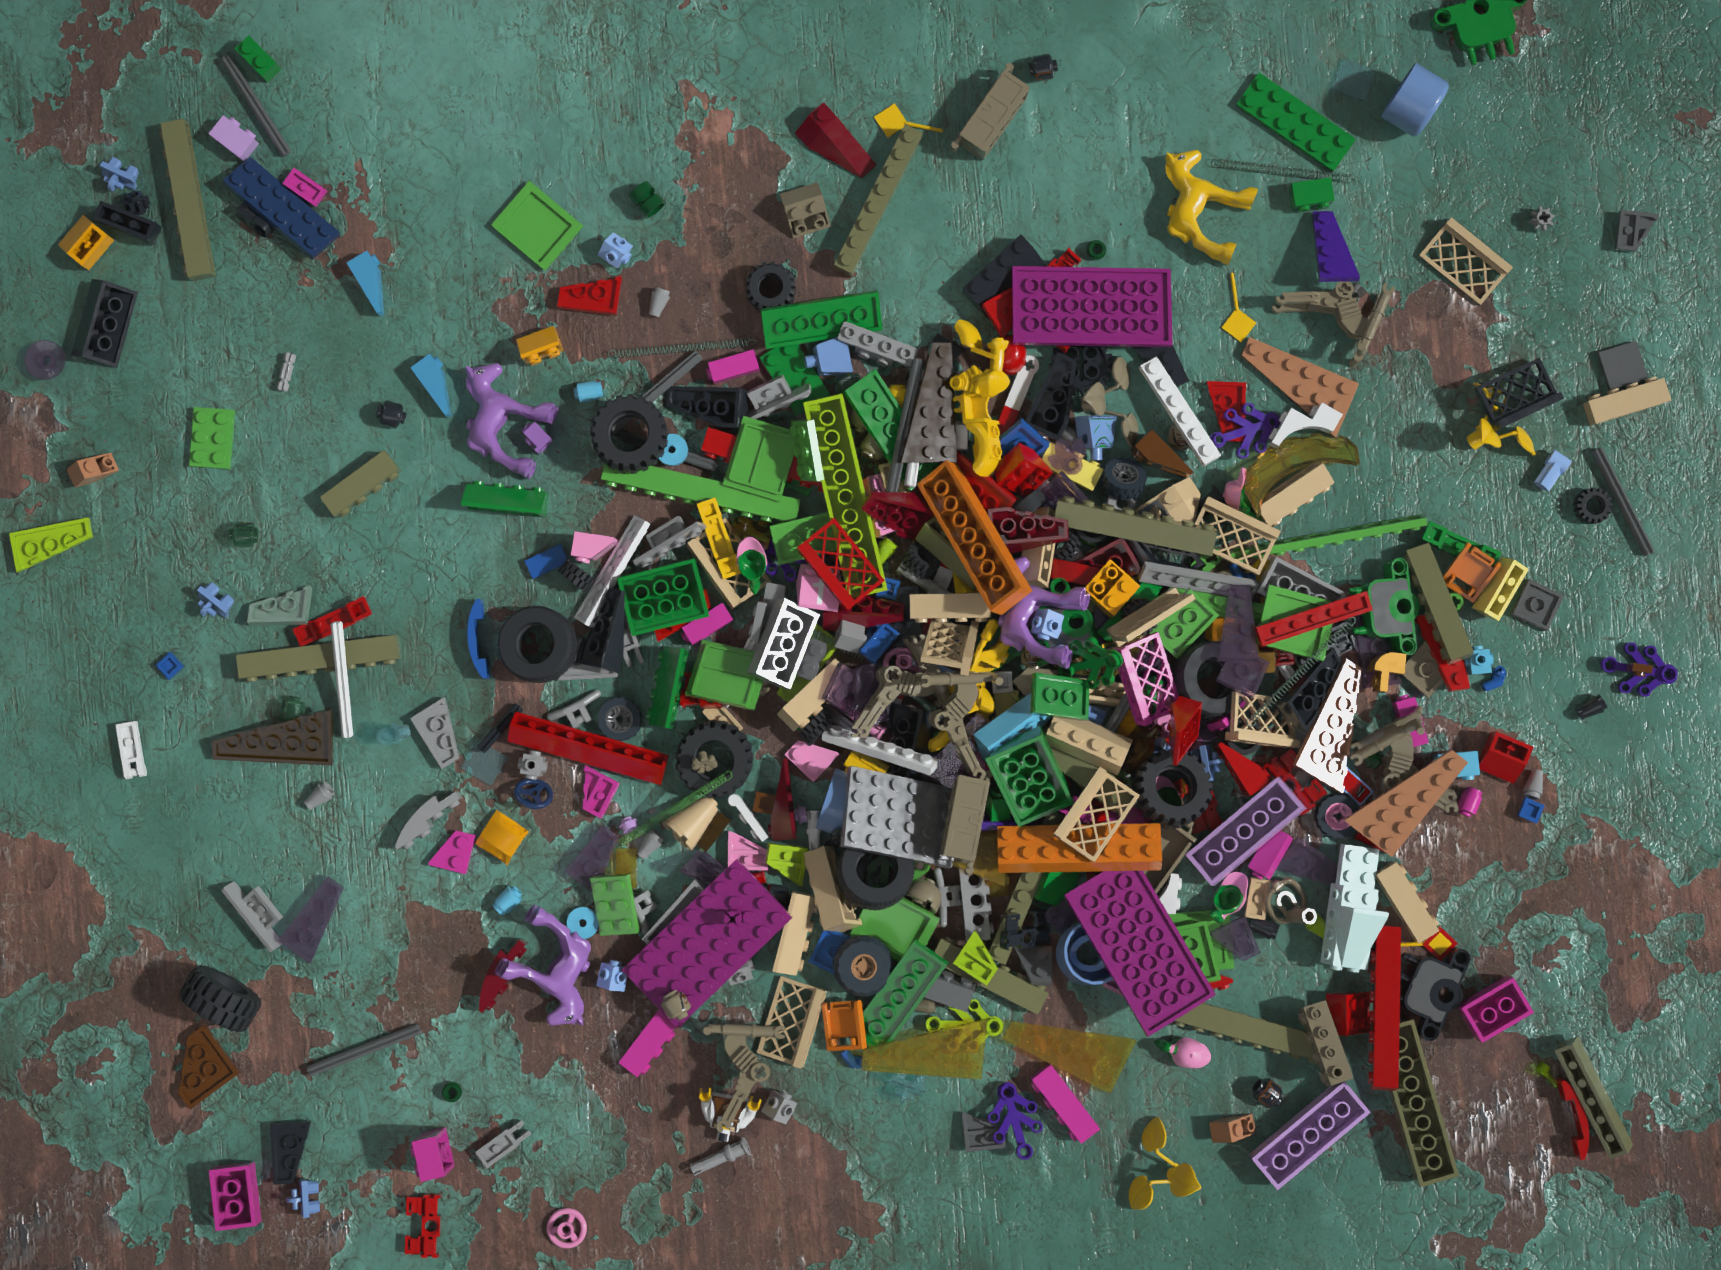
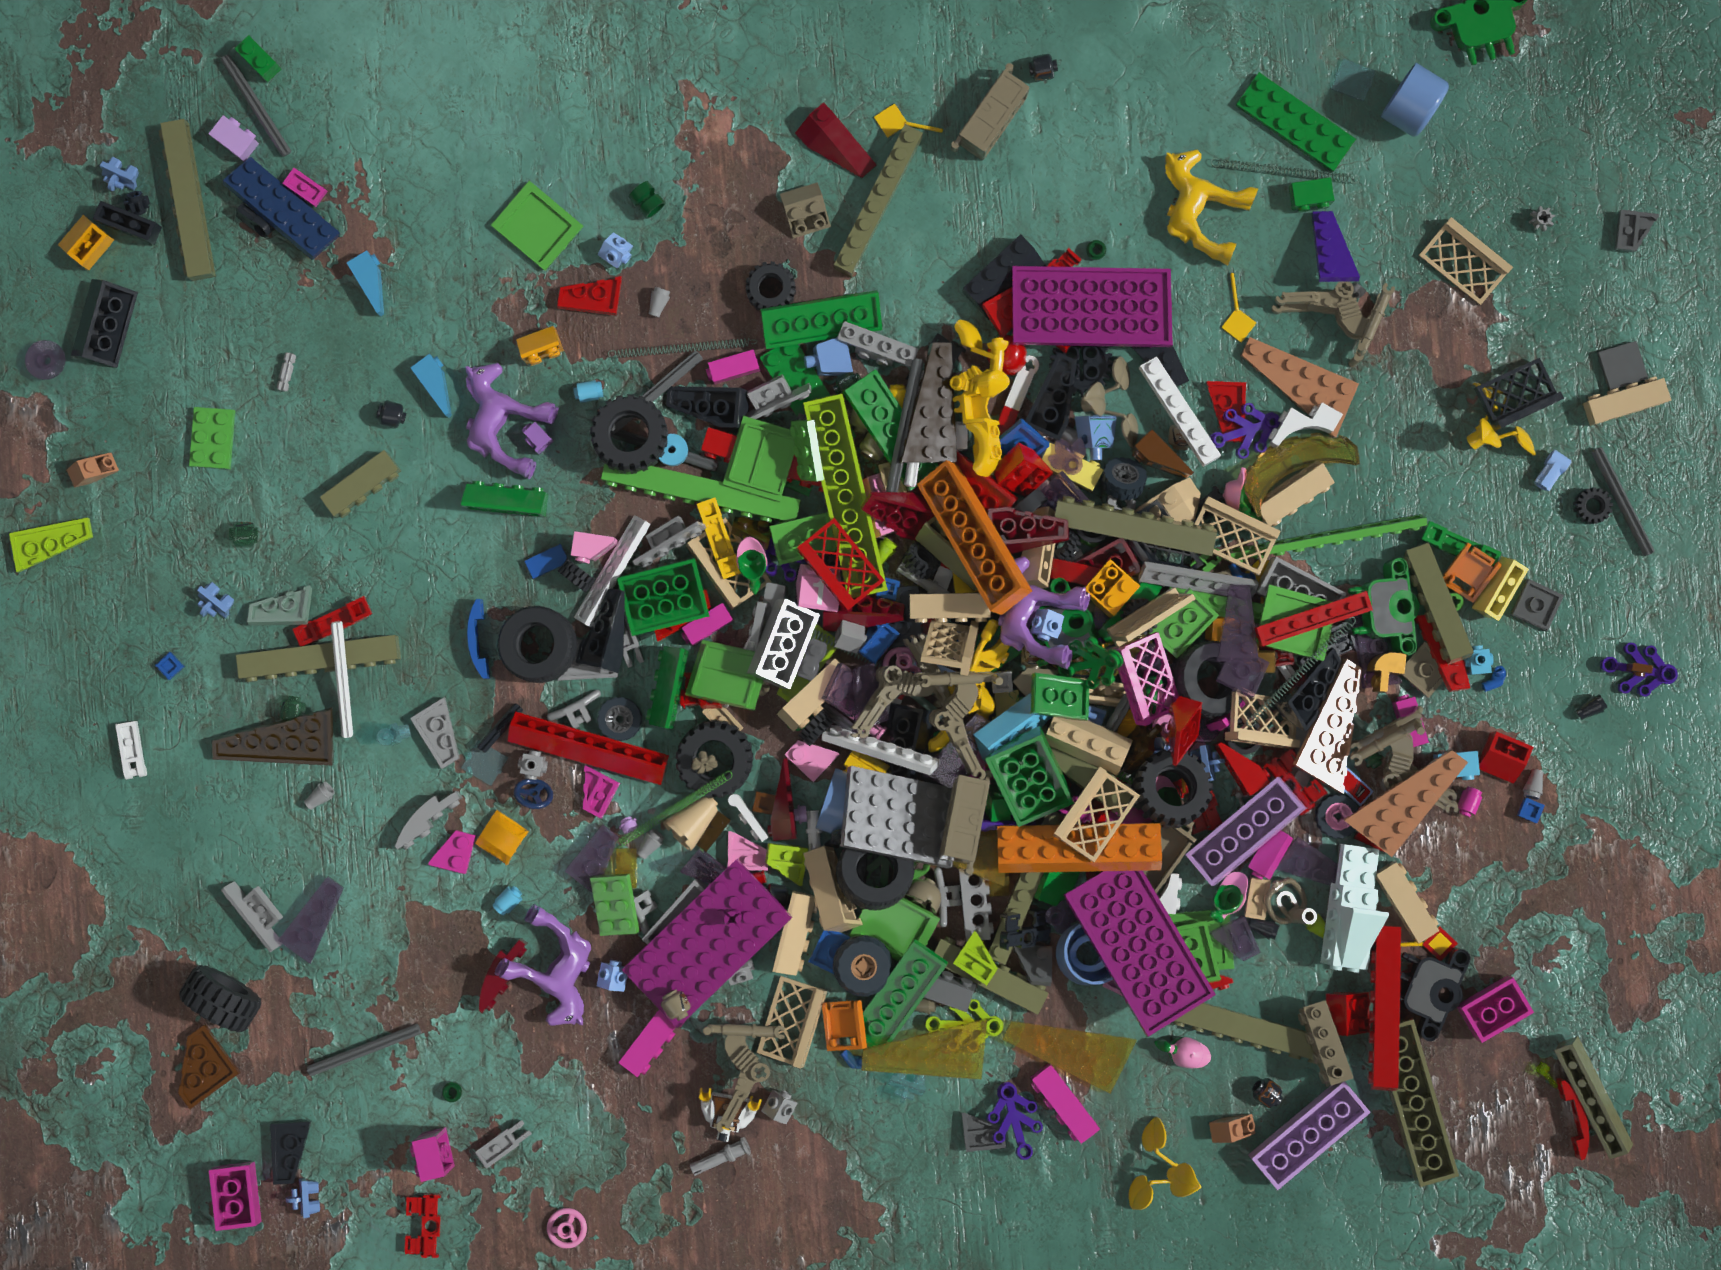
medium azure piece [567,907,599,939] -> none

